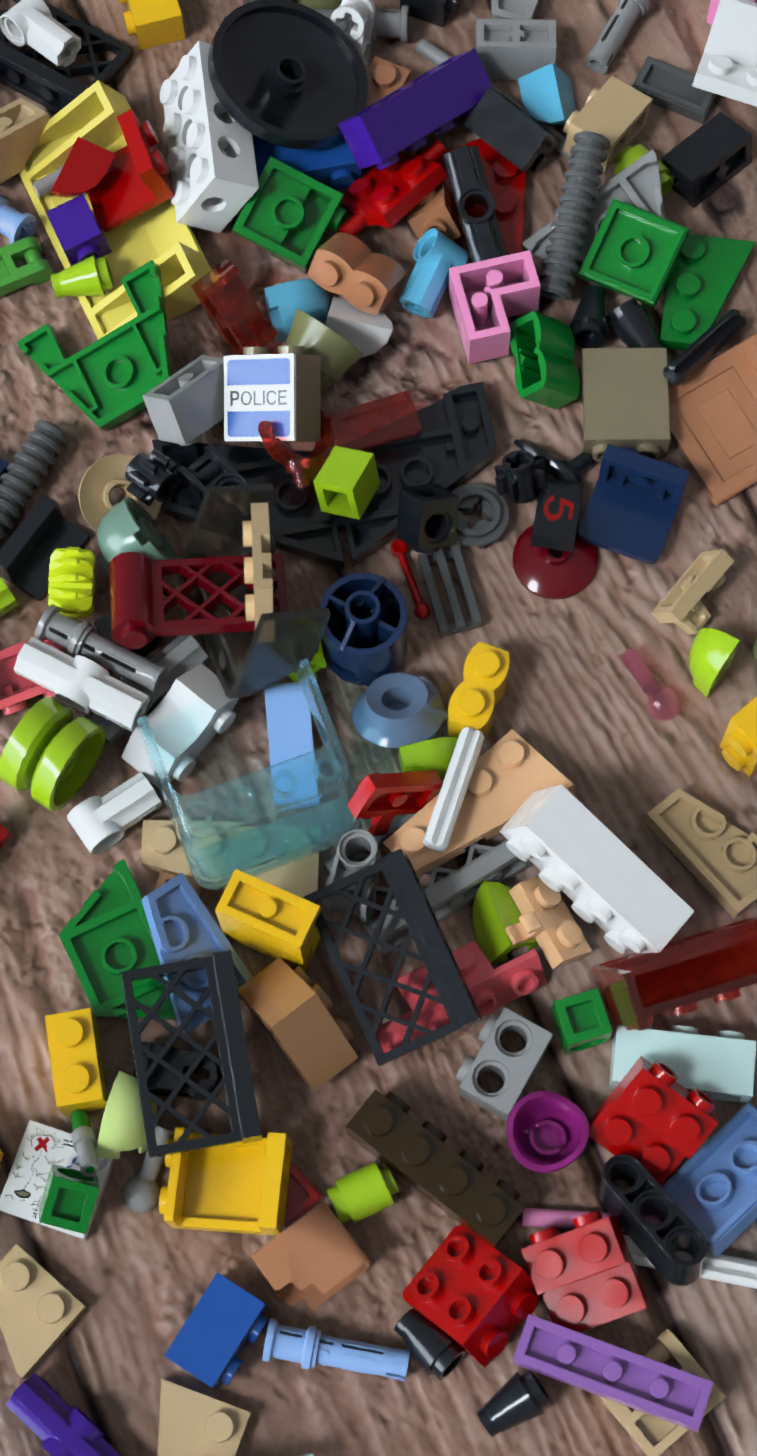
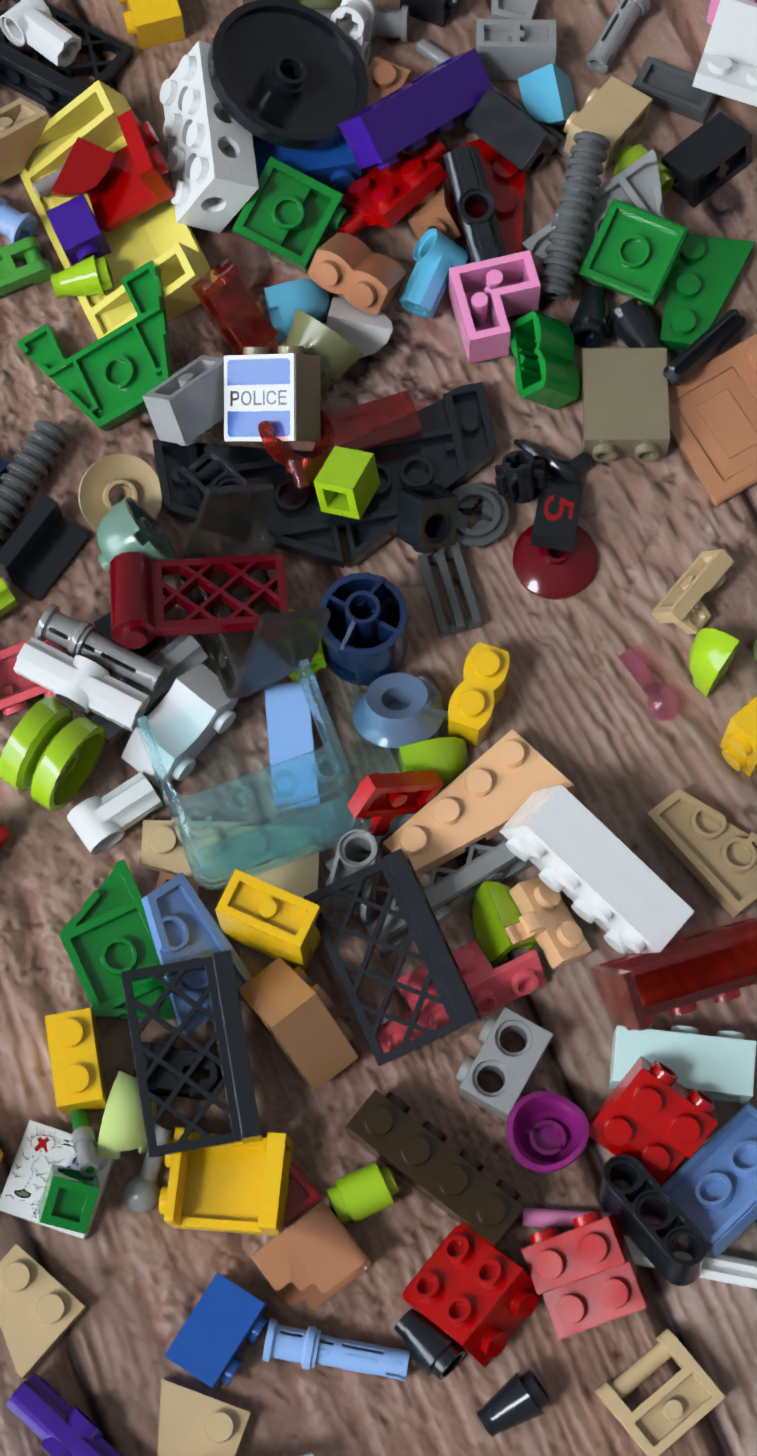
neon yellow gear [48,547,96,620] -> none
black gear [125,449,179,506] -> none
tan wing [242,502,273,638] -> none
red hinge [390,539,431,619] -> none
white axle [423,727,484,852] -> none
medium lavender plate [513,1314,714,1433] -> none
green brick [550,988,613,1056] -> none
dark blue bracket [578,444,690,564] -> none

